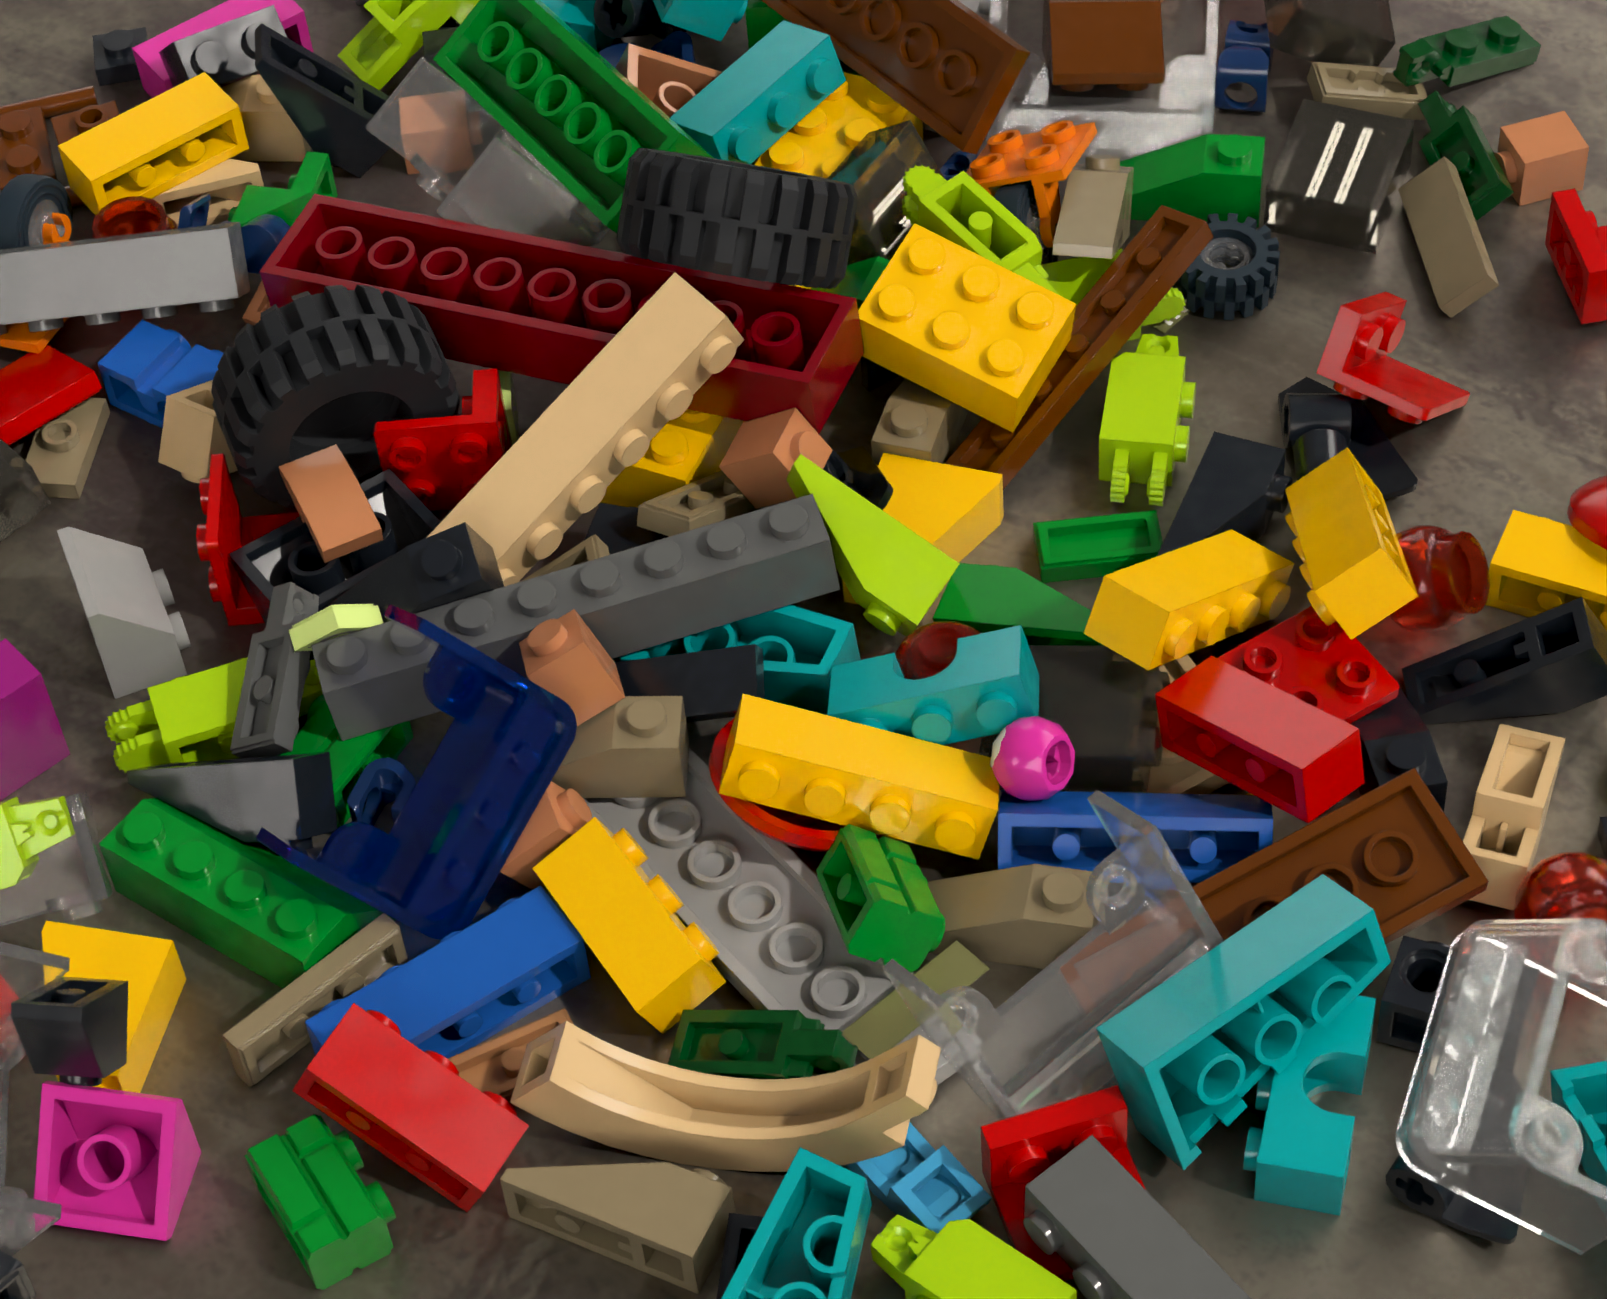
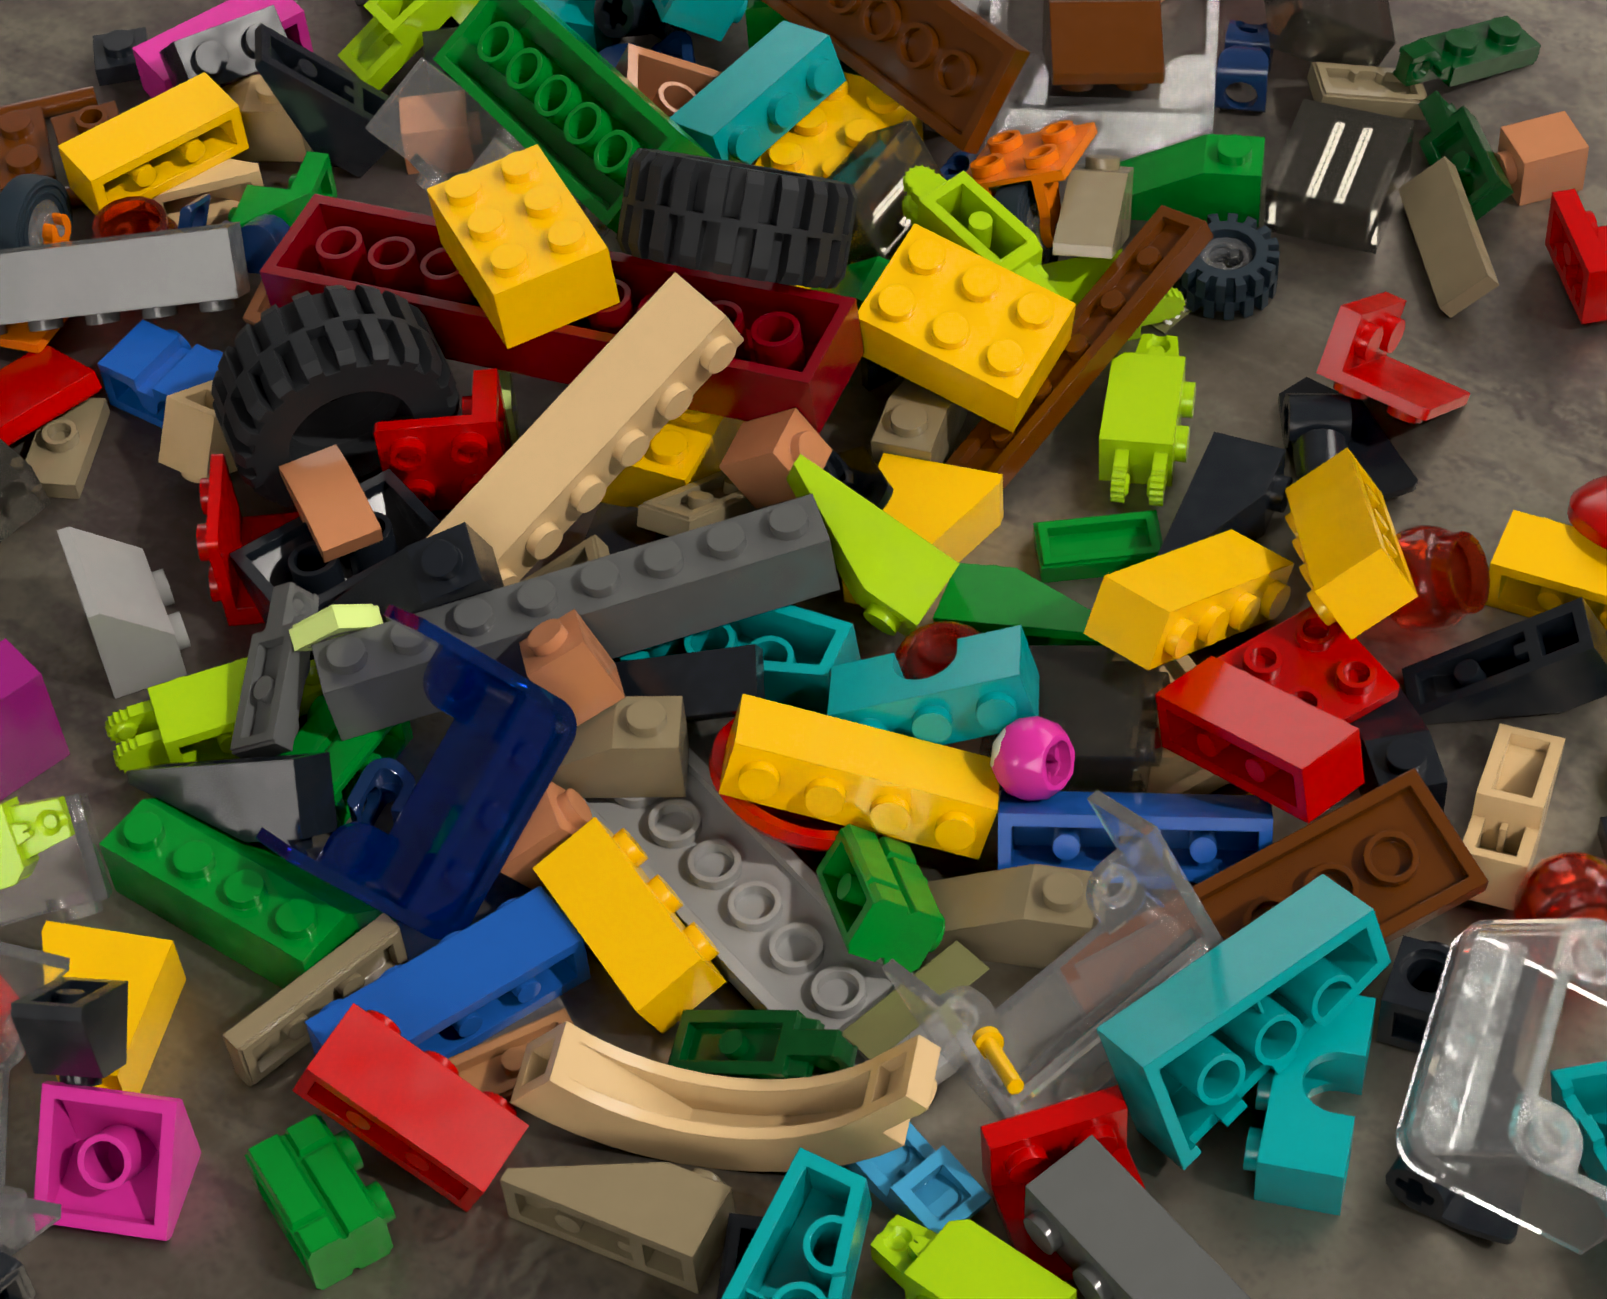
none -> yellow brick [426,144,620,349]
none -> yellow piece [971,1026,1024,1094]

